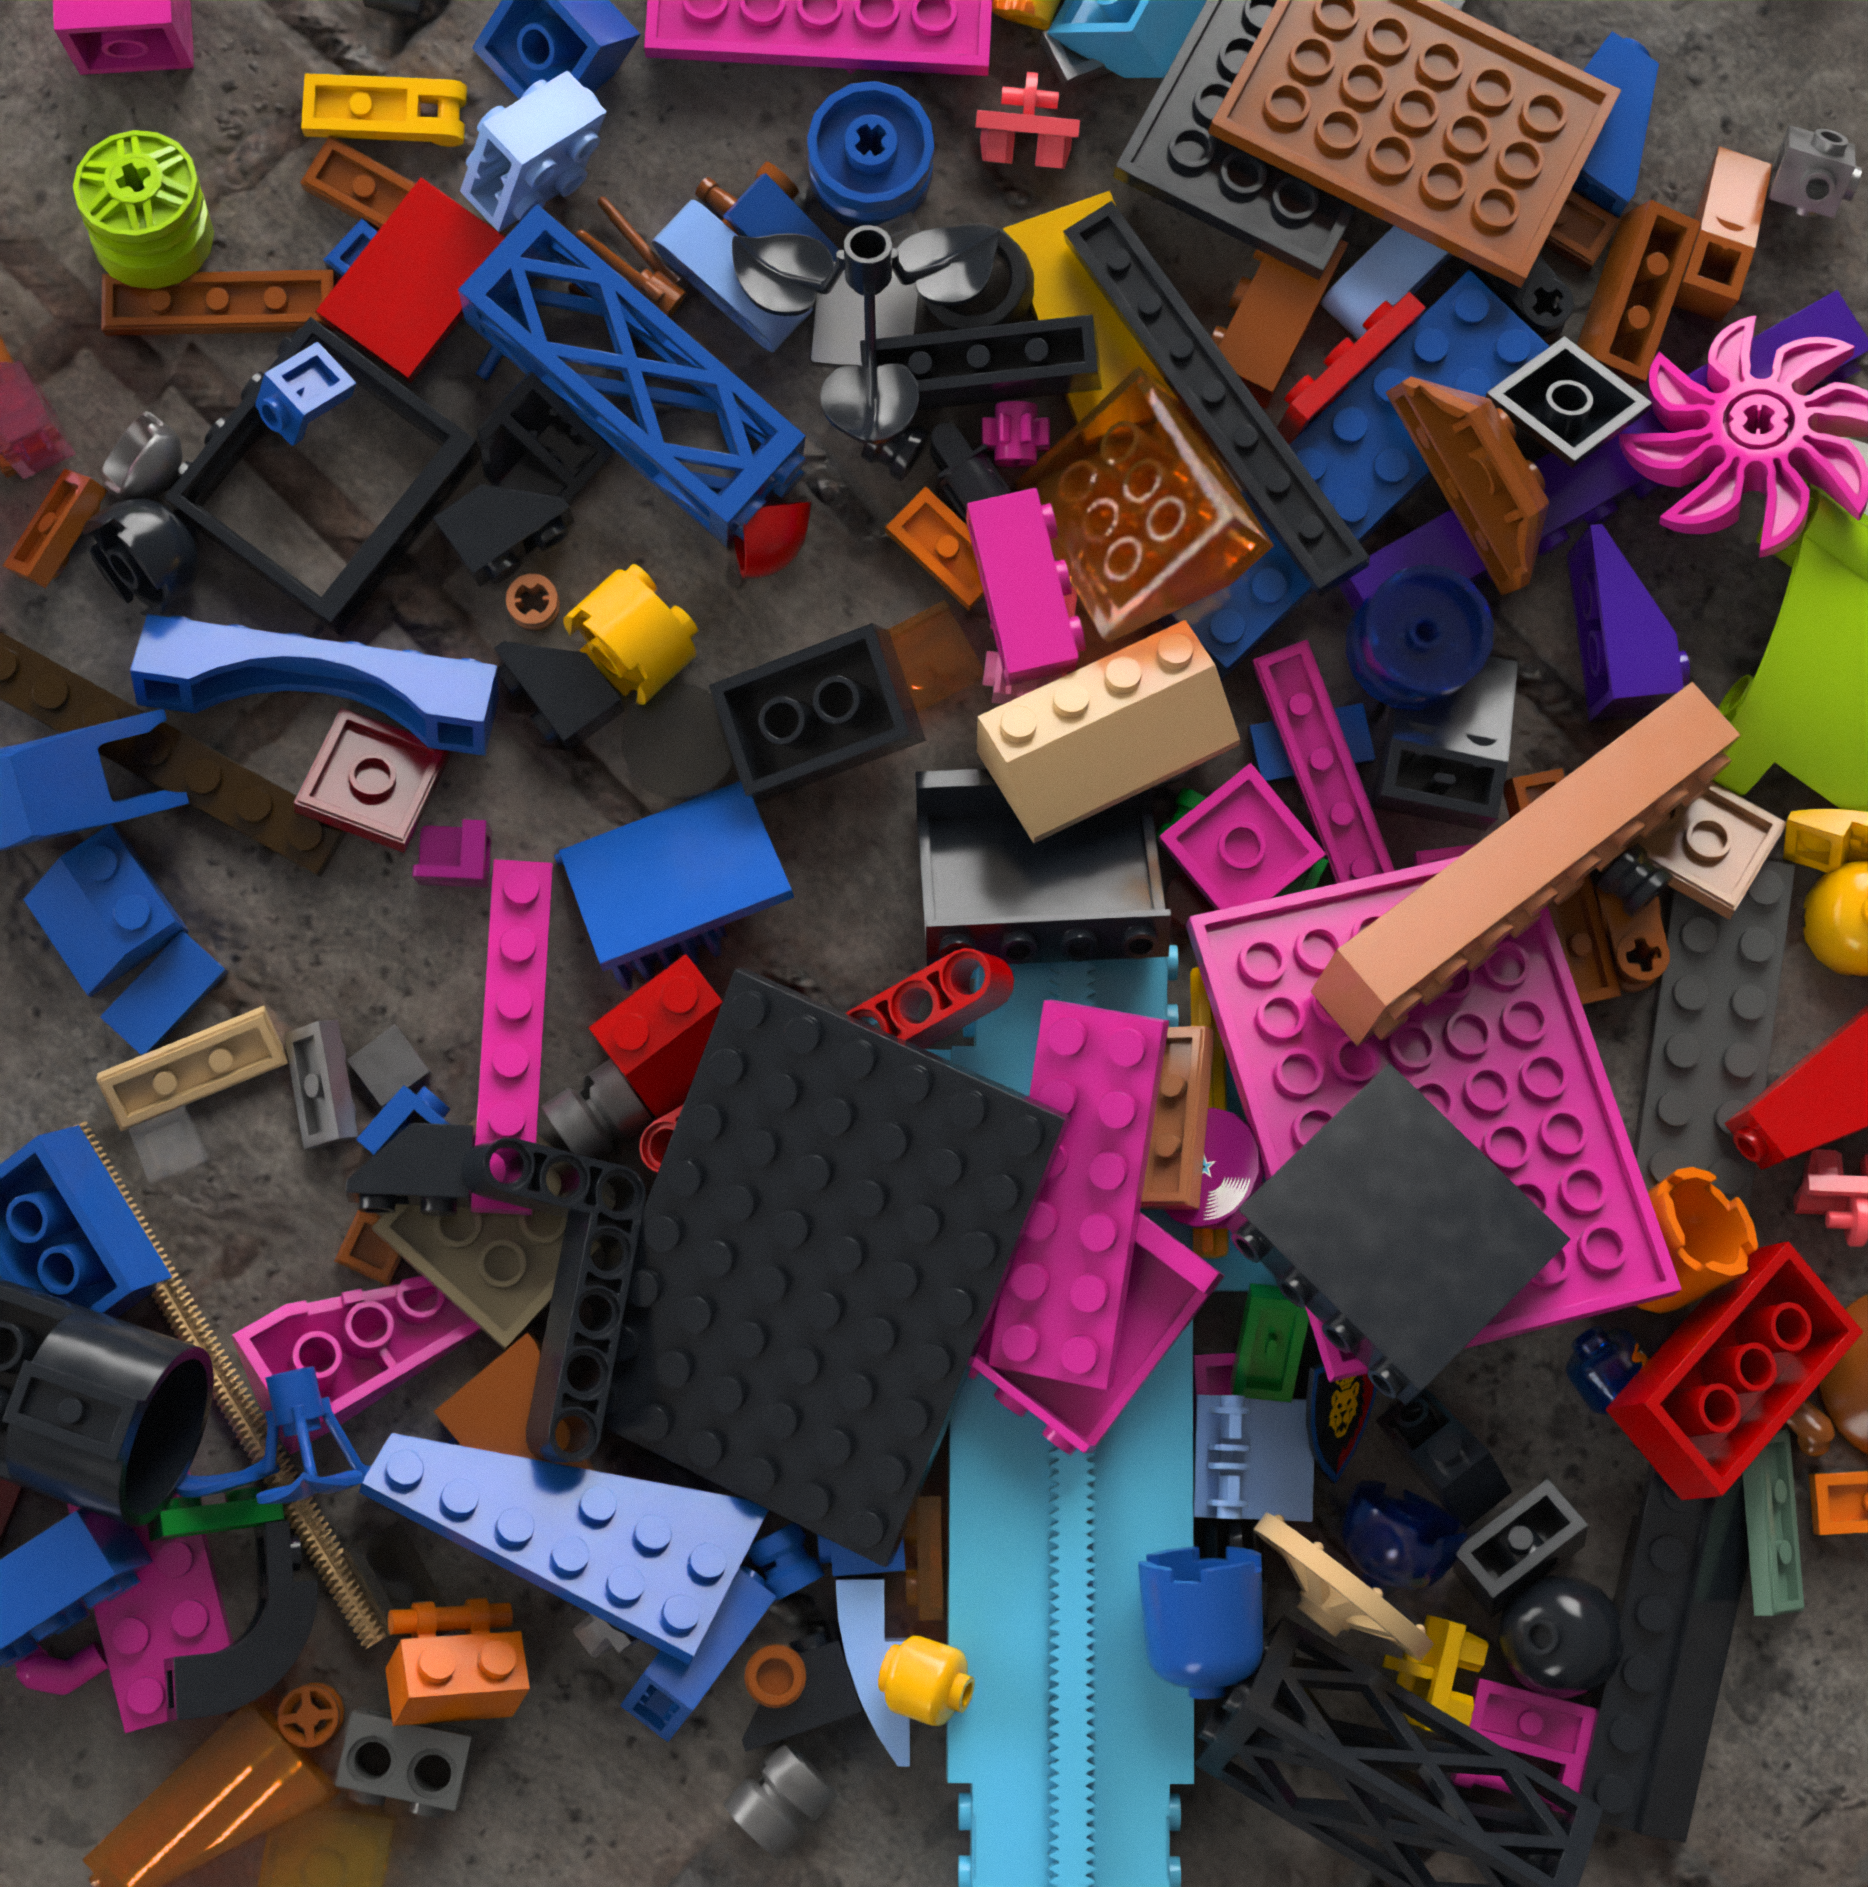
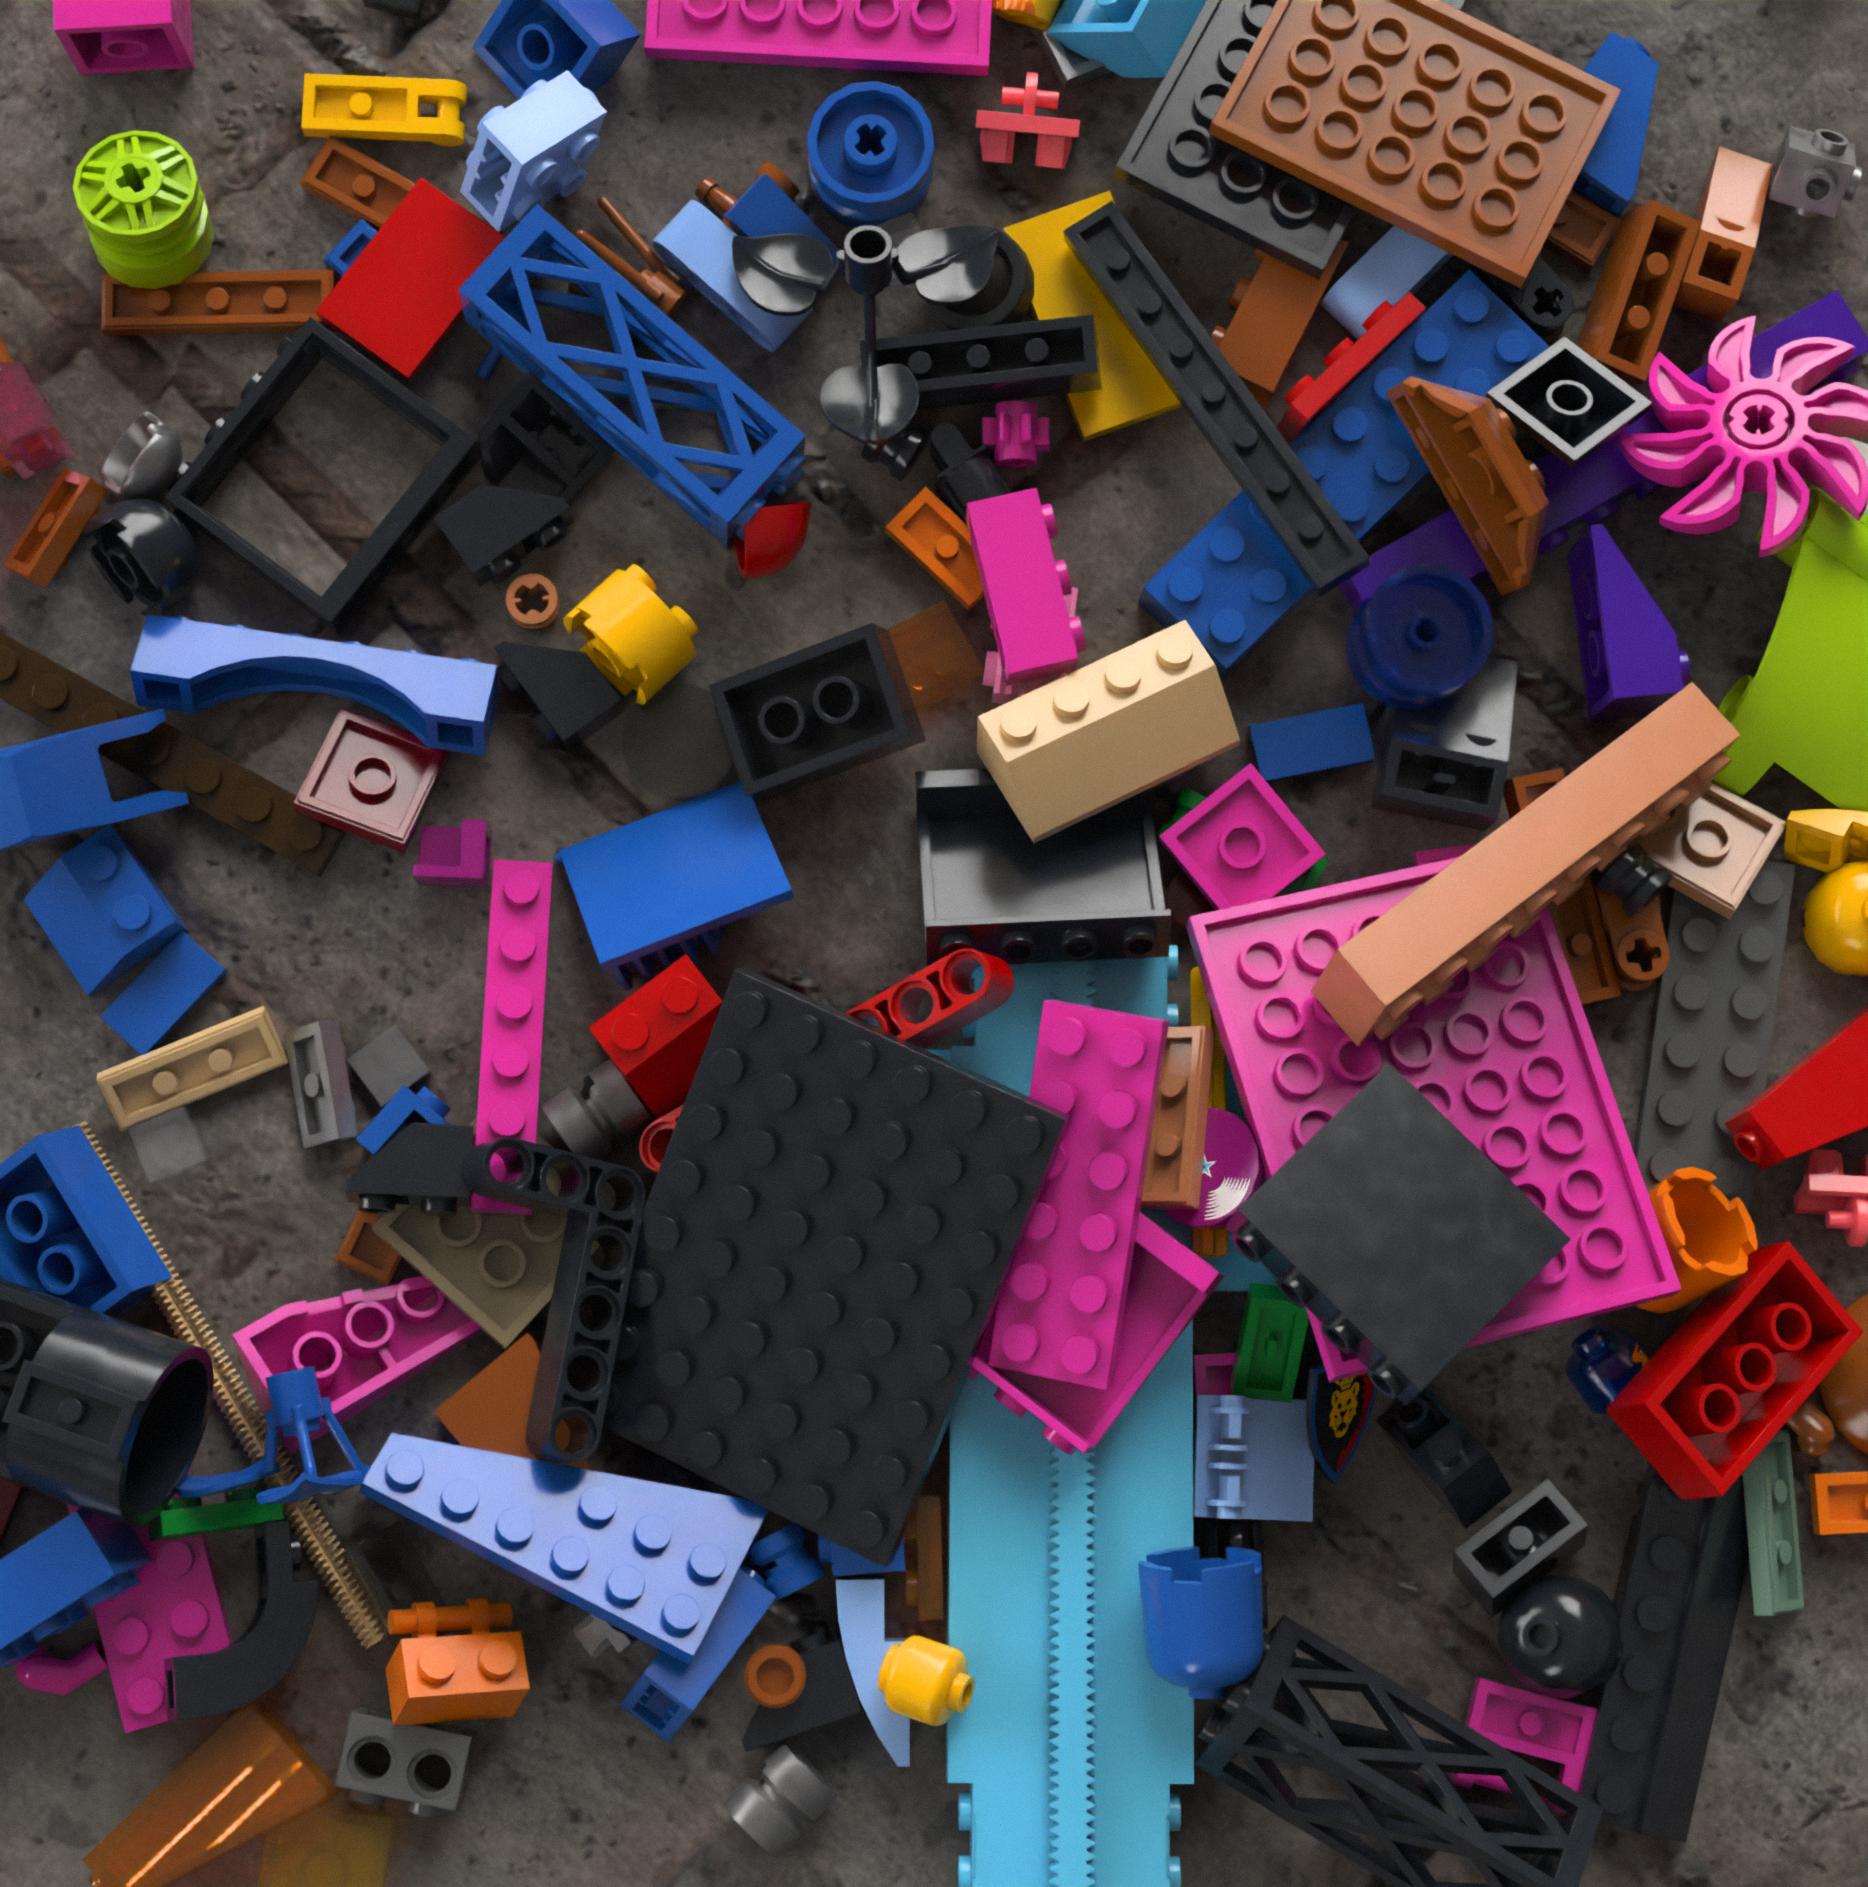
blue bracket [255,342,357,446] -> none
dark orange wheel [277,1682,346,1748] -> none
white sticker [811,261,918,366] -> none
clear orange slope [1014,366,1274,642] -> none
dark pink tile [1251,639,1395,884] -> none
tan wheel [1253,1512,1434,1662] -> none
clear blue cylinder [1342,1480,1468,1594] -> none
yellow hips [1382,1614,1489,1732] -> none

